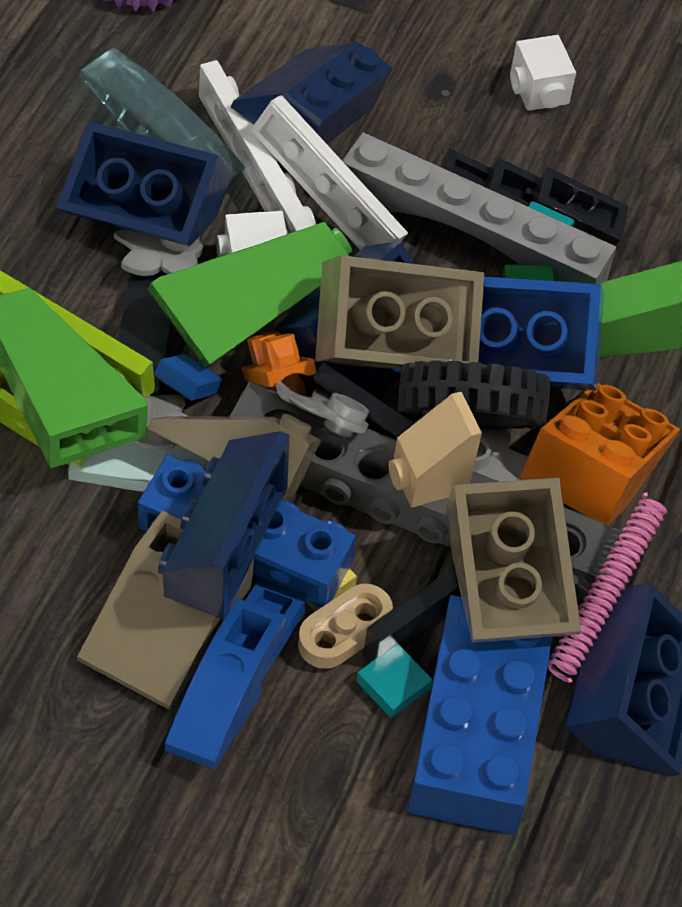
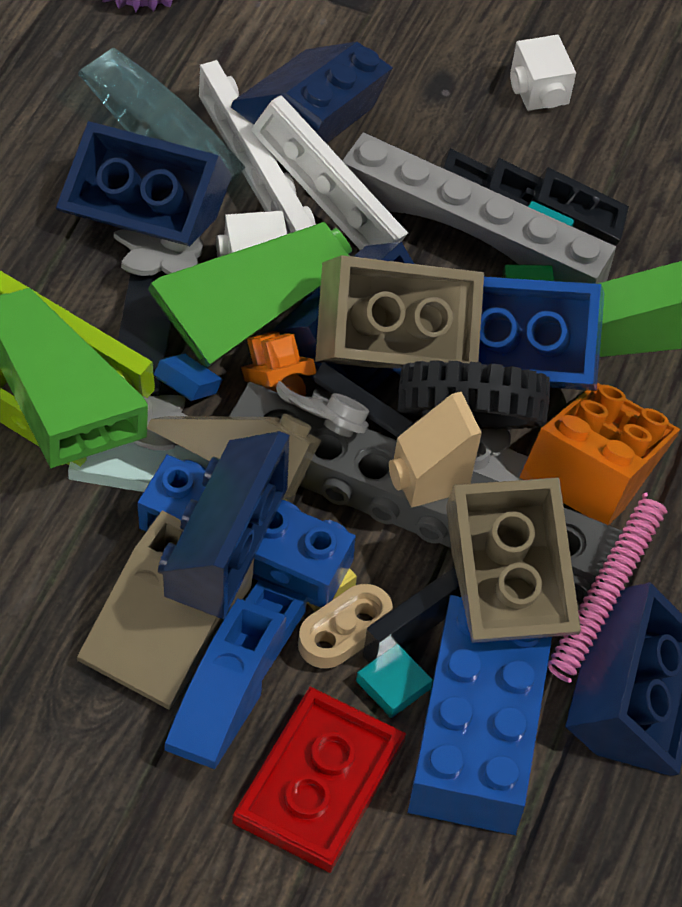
none -> red tile [232,686,406,873]

